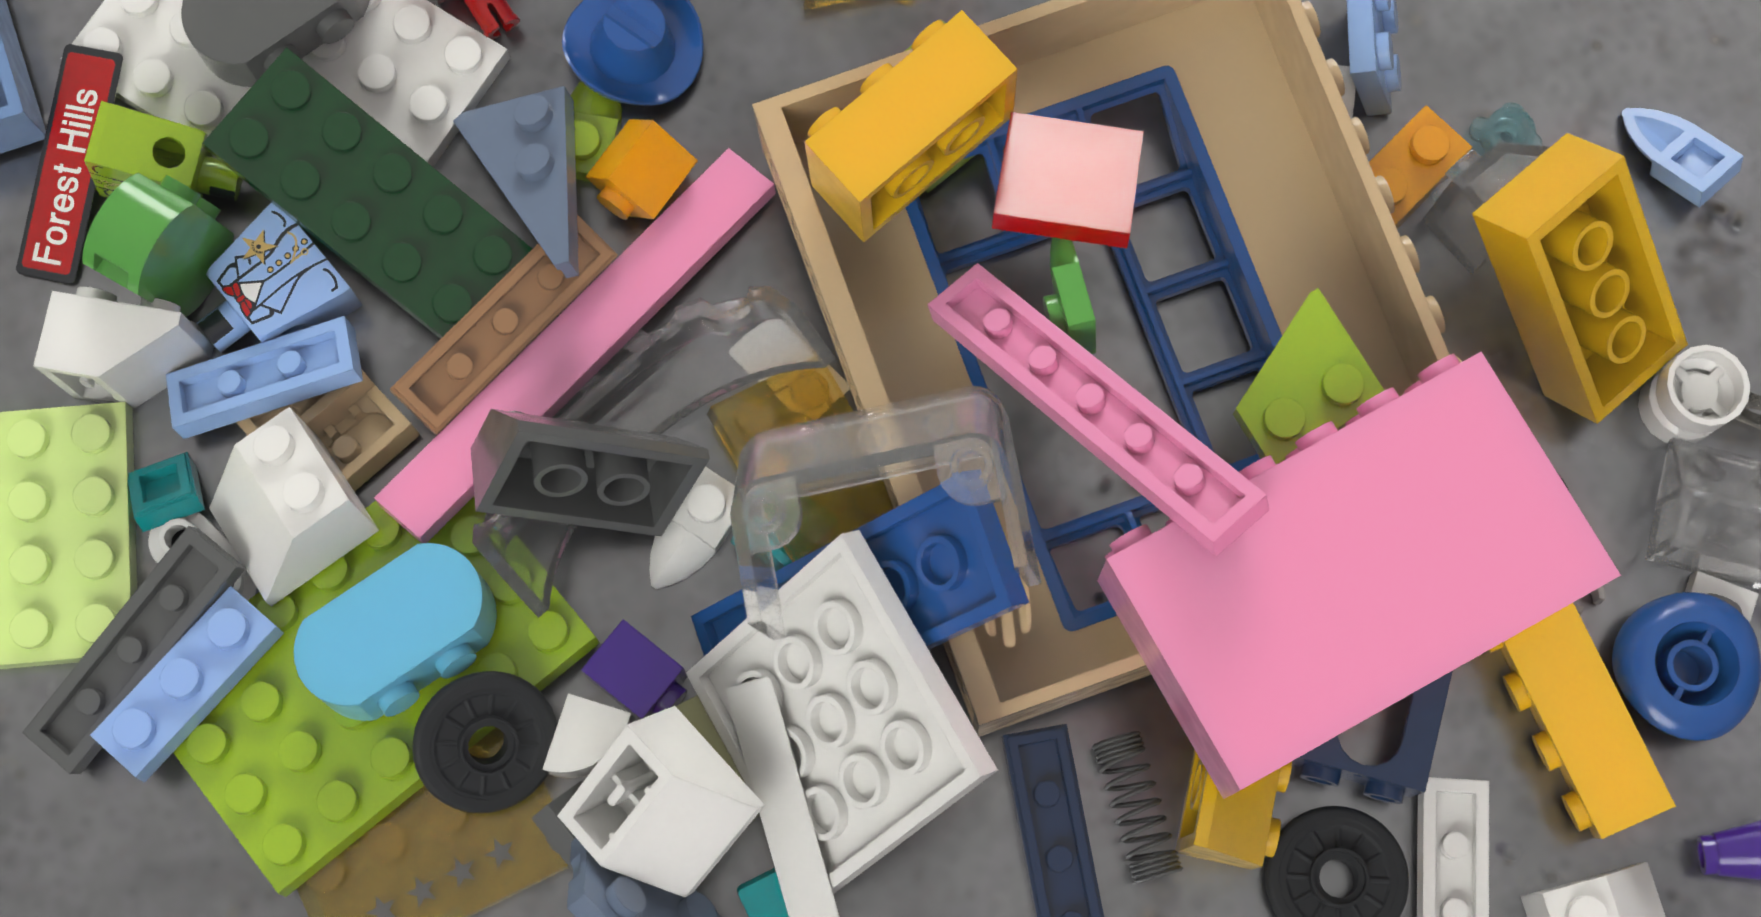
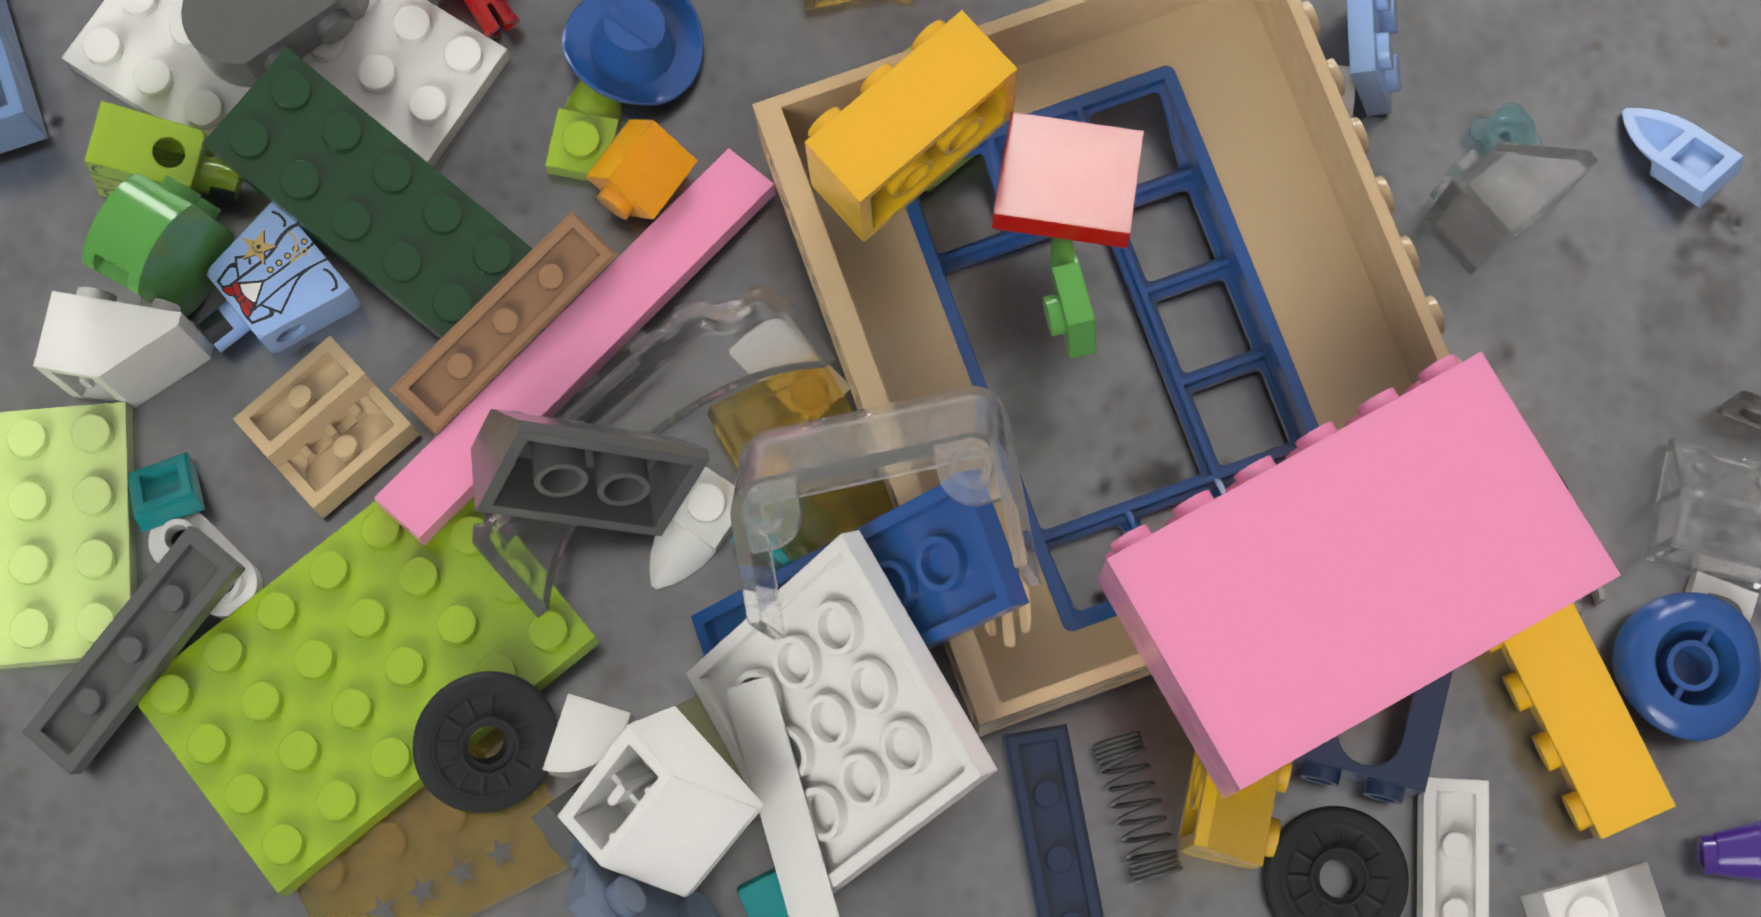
red sticker [16,44,123,284] -> none
light blue plate [90,586,284,783] -> none
light blue plate [166,316,363,439] -> none
white slope [209,407,379,606] -> none
medium azure brick [294,543,497,721] -> none
sand blue wing [453,86,579,278] -> none
dark purple brick [581,619,688,720] -> none
bright pink plate [927,263,1269,557] -> none
lime wing [1233,288,1385,465] -> none
light orange brick [1369,105,1472,229] -> none
yellow brick [1472,133,1688,424] -> none
white wheel [1638,345,1751,446] -> none

